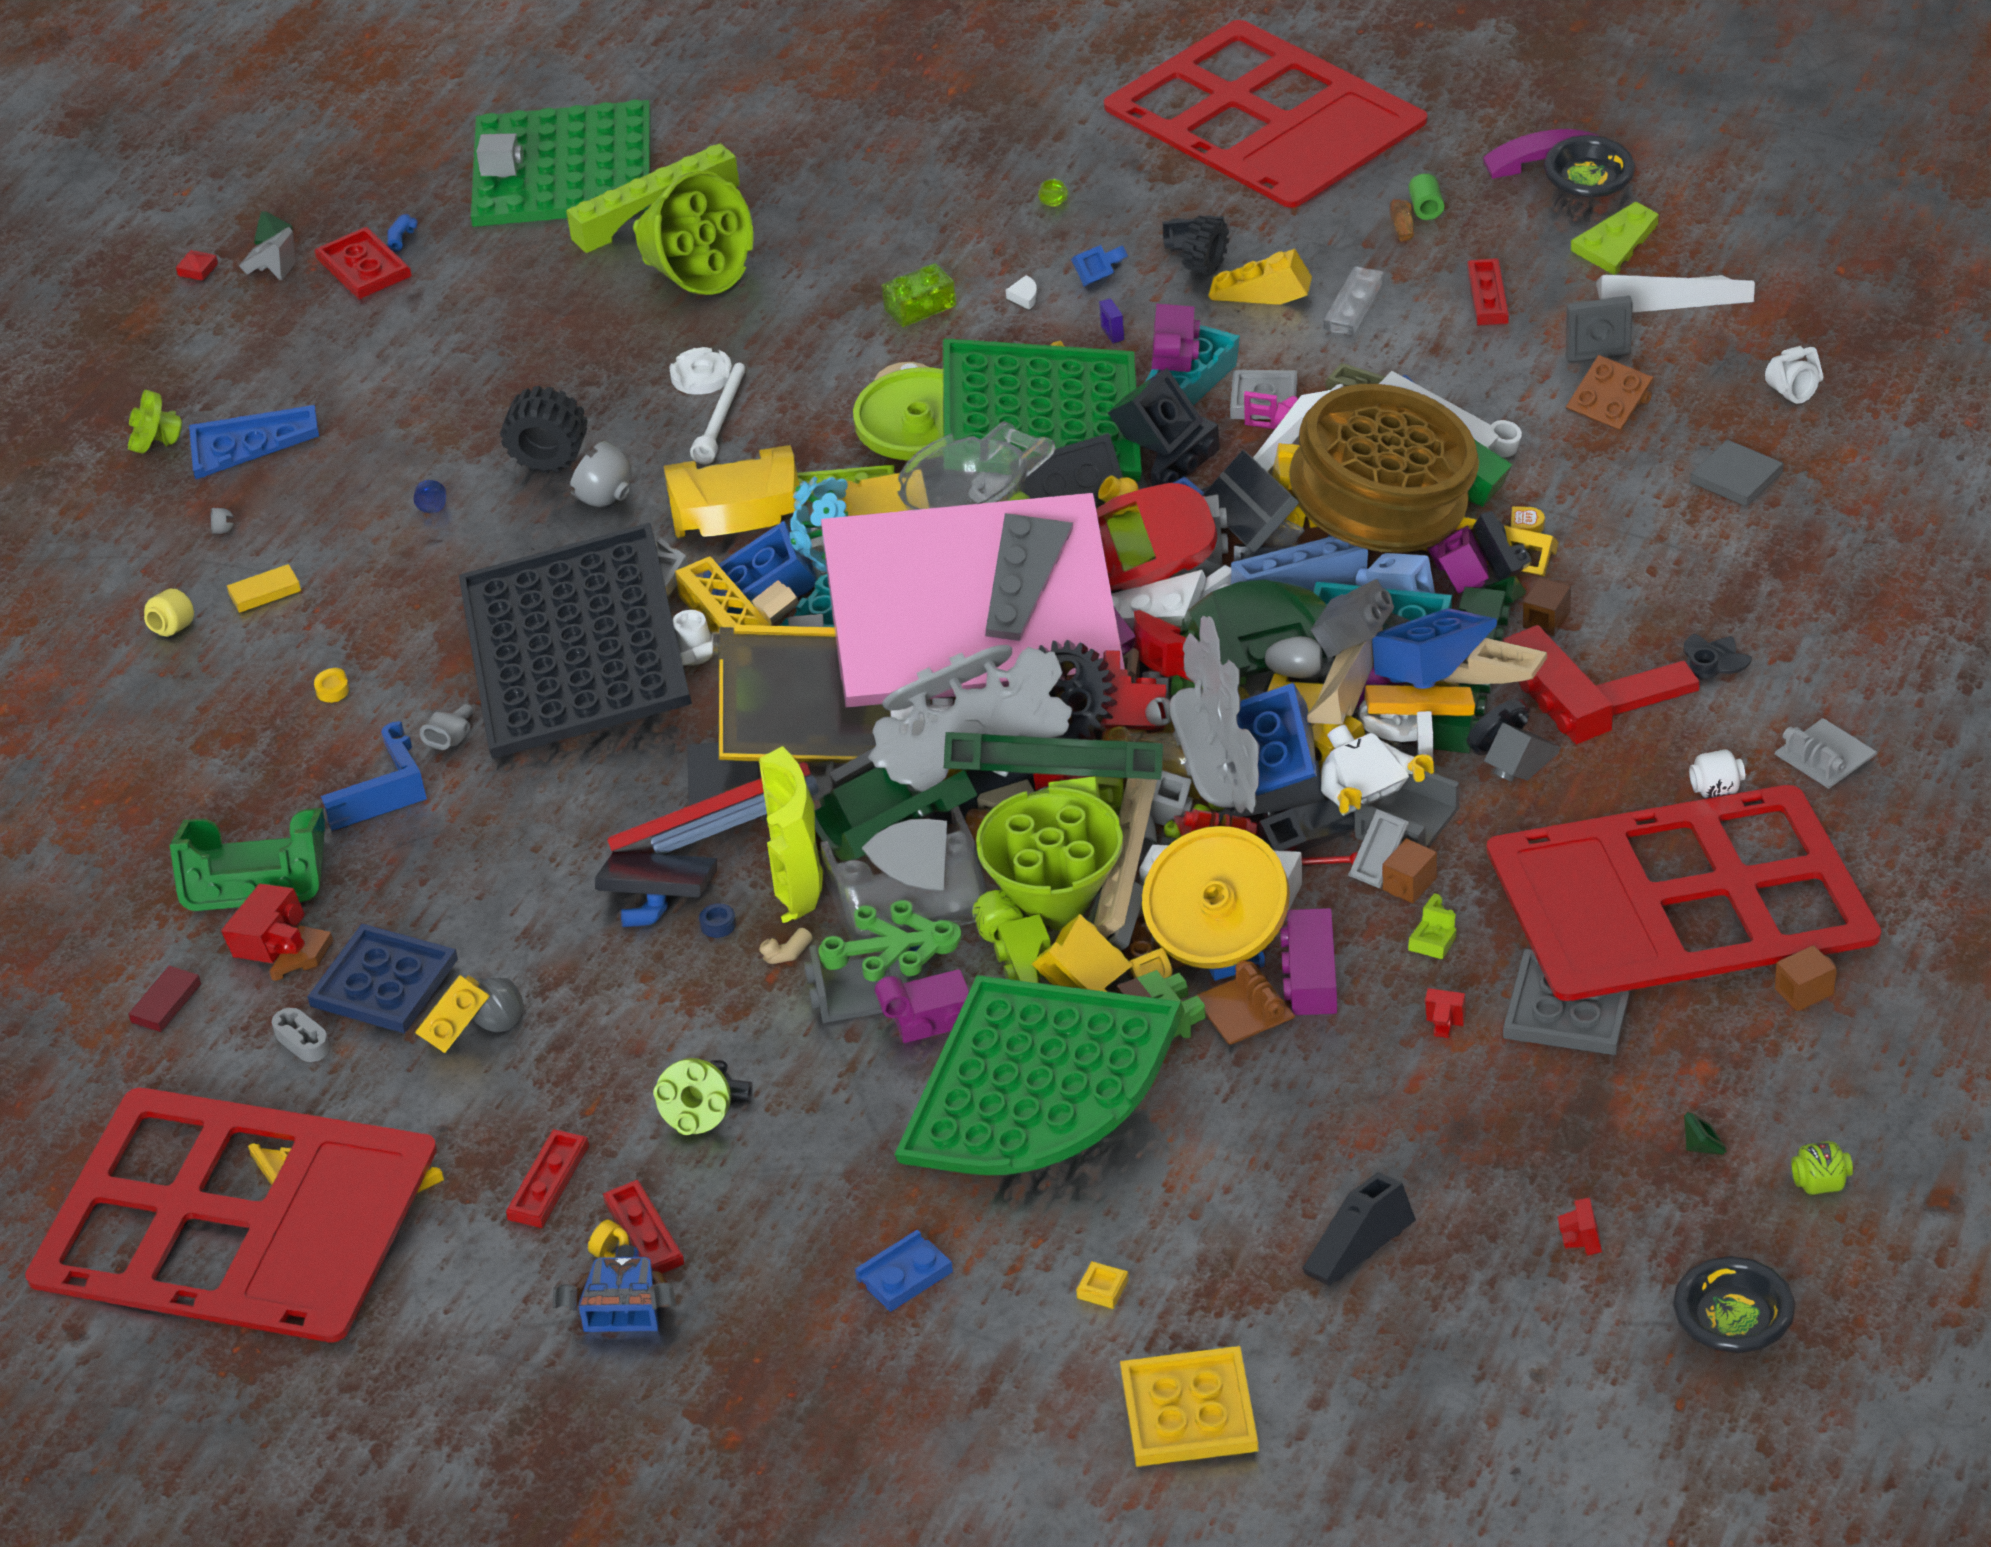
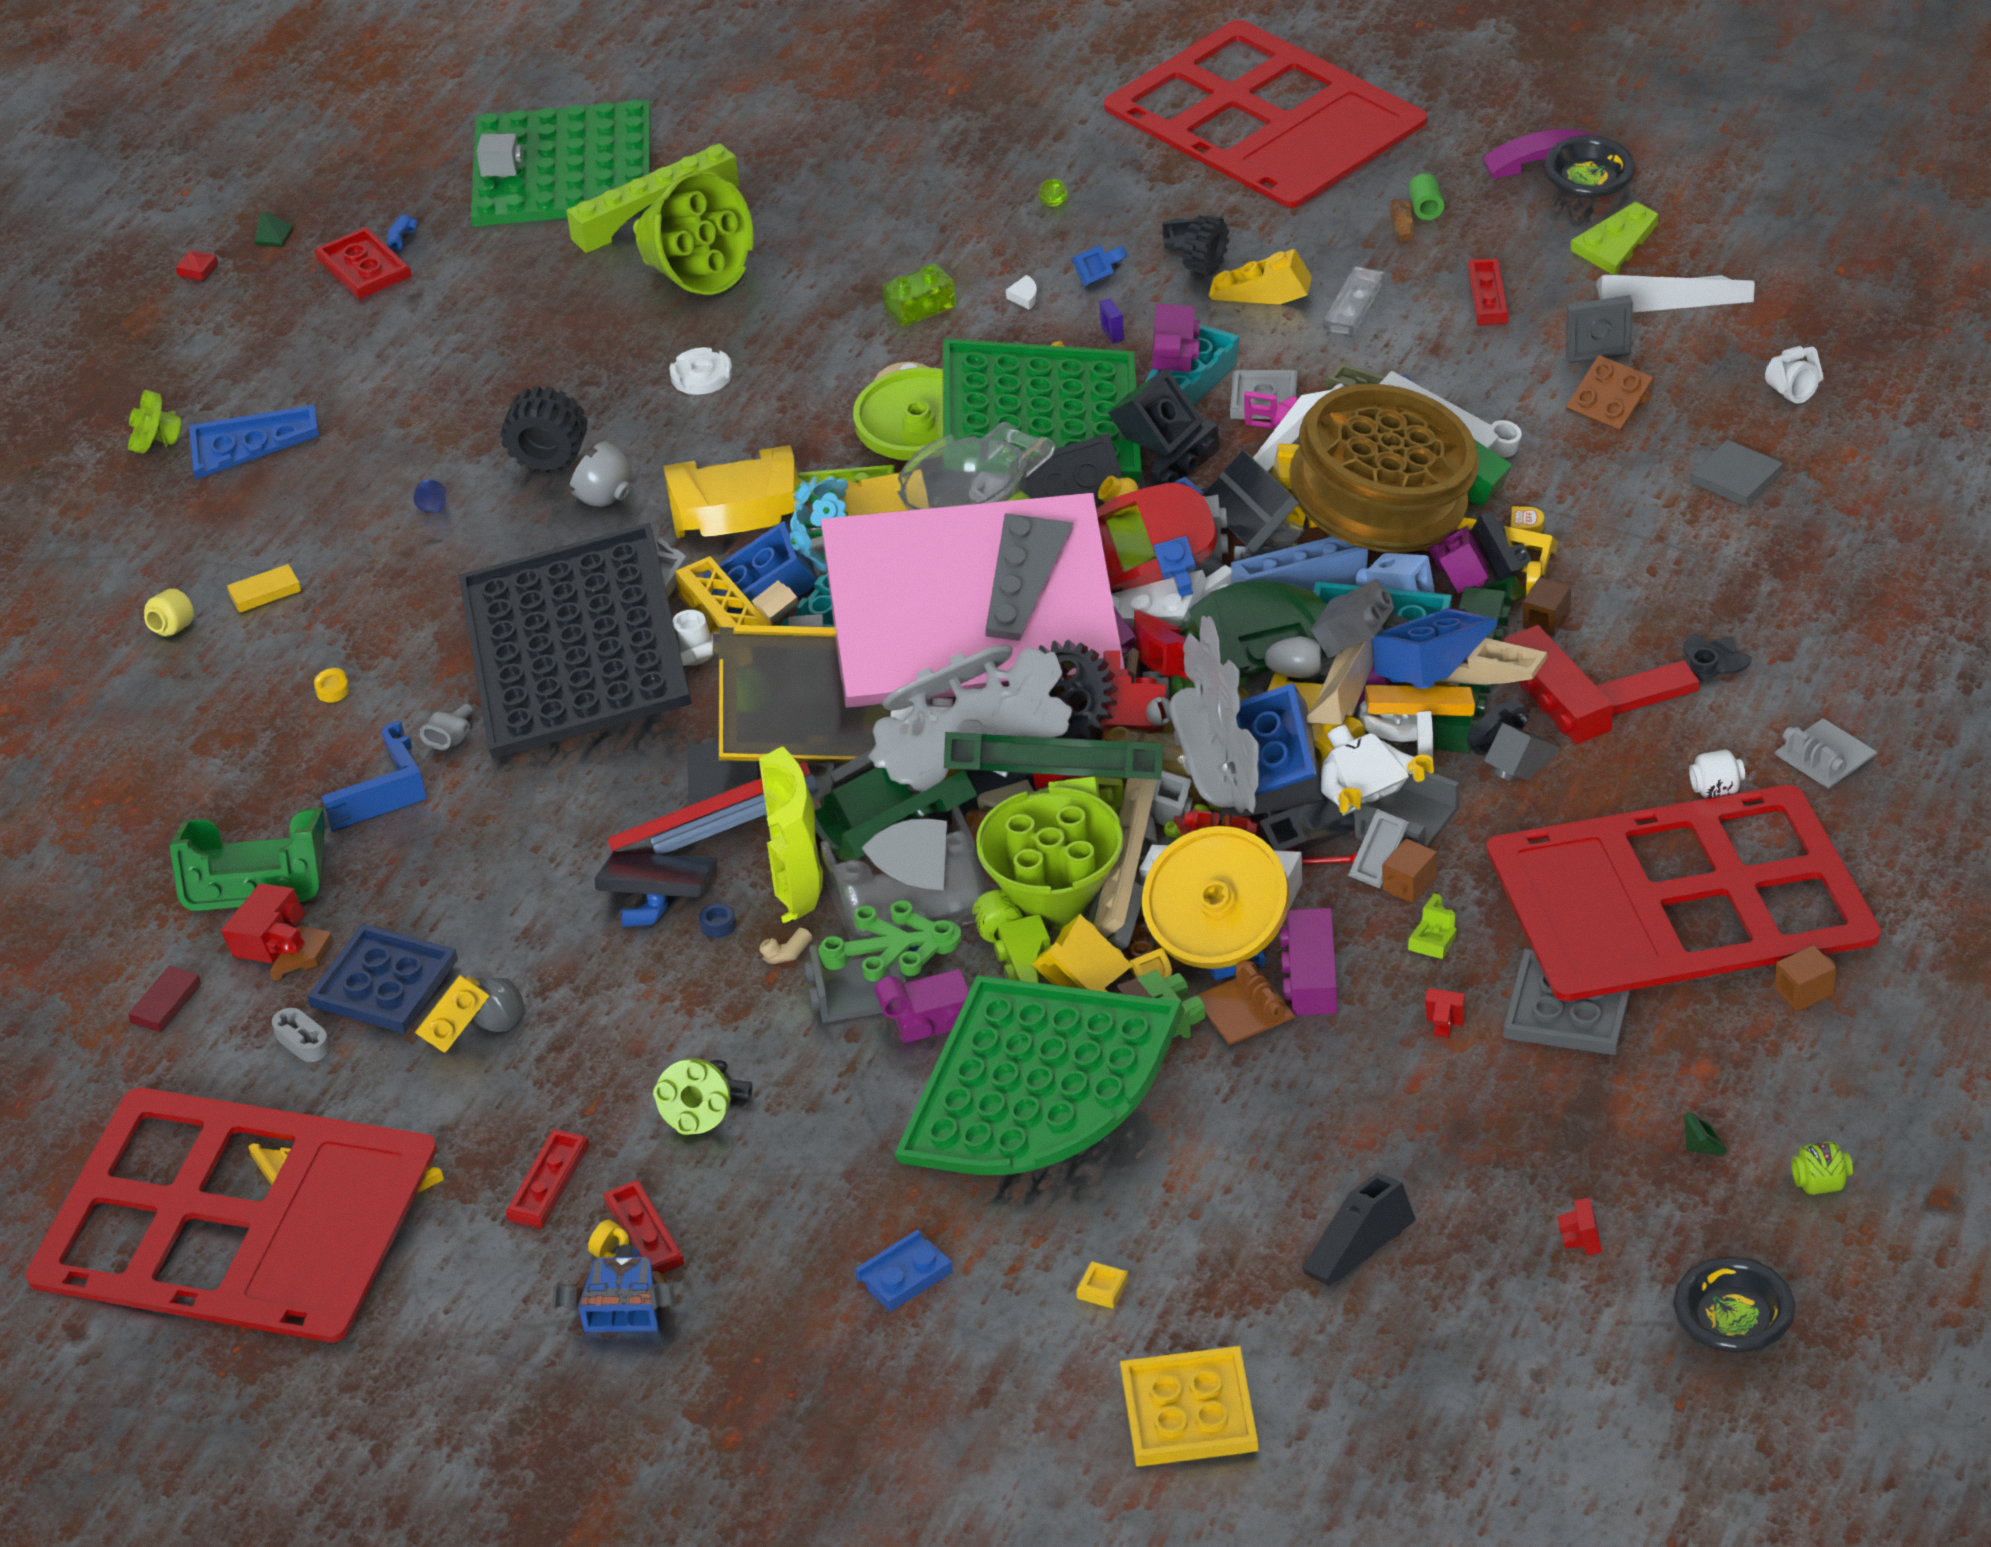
light grey hinge [211,508,234,534] -> none
light grey slope [239,227,295,280] -> none
white piece [690,363,746,465] -> none
none -> blue plate [1153,536,1196,597]
none -> yellow tile [1526,561,1542,596]

